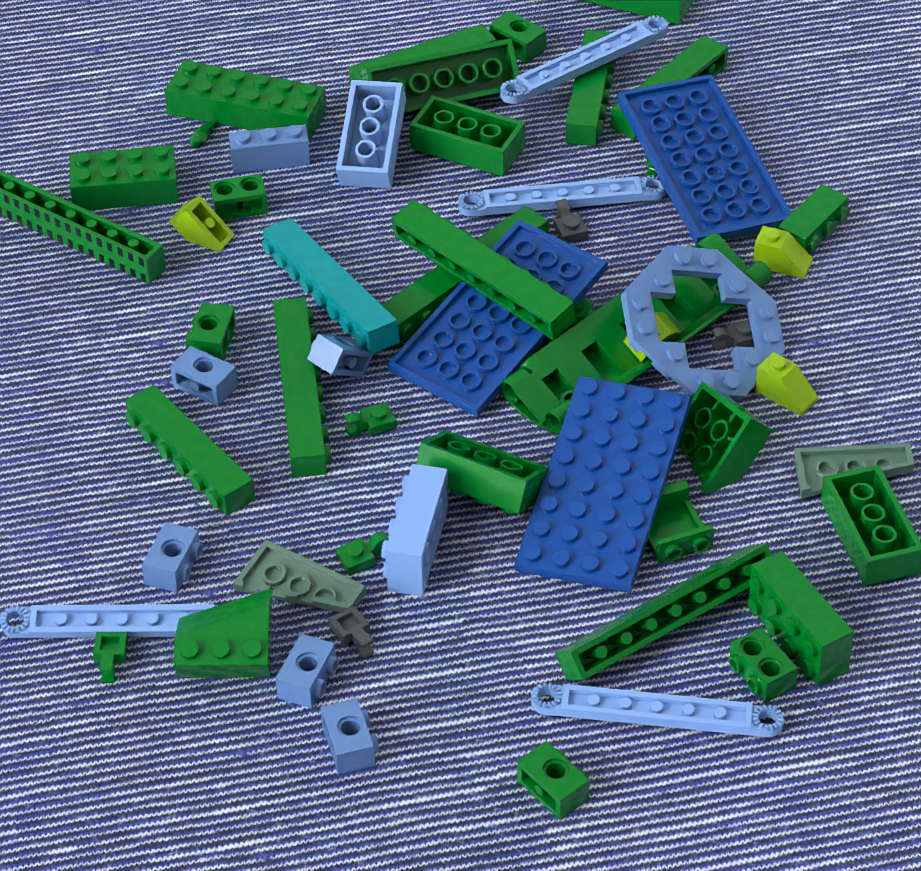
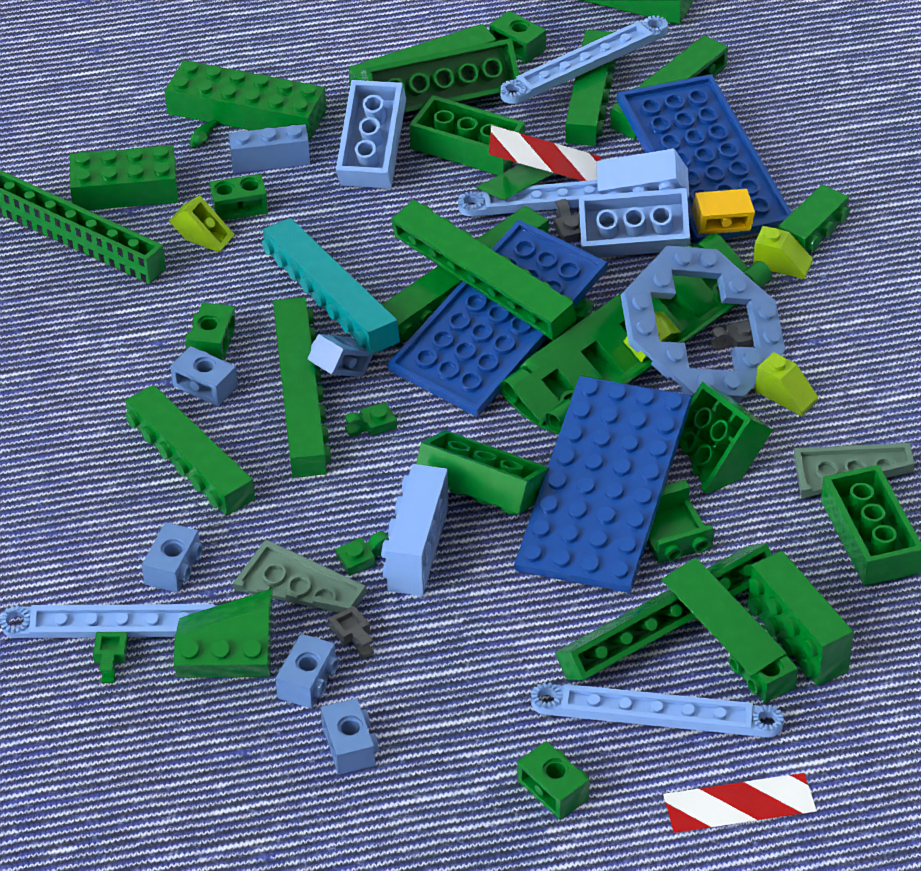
none -> green sticker [475,164,554,200]
none -> sticker [488,125,601,181]
none -> light blue brick [579,188,691,257]
none -> light blue brick [596,149,690,198]
none -> green sticker [661,557,787,676]
none -> sticker [663,773,817,833]
none -> yellow brick [691,189,755,235]

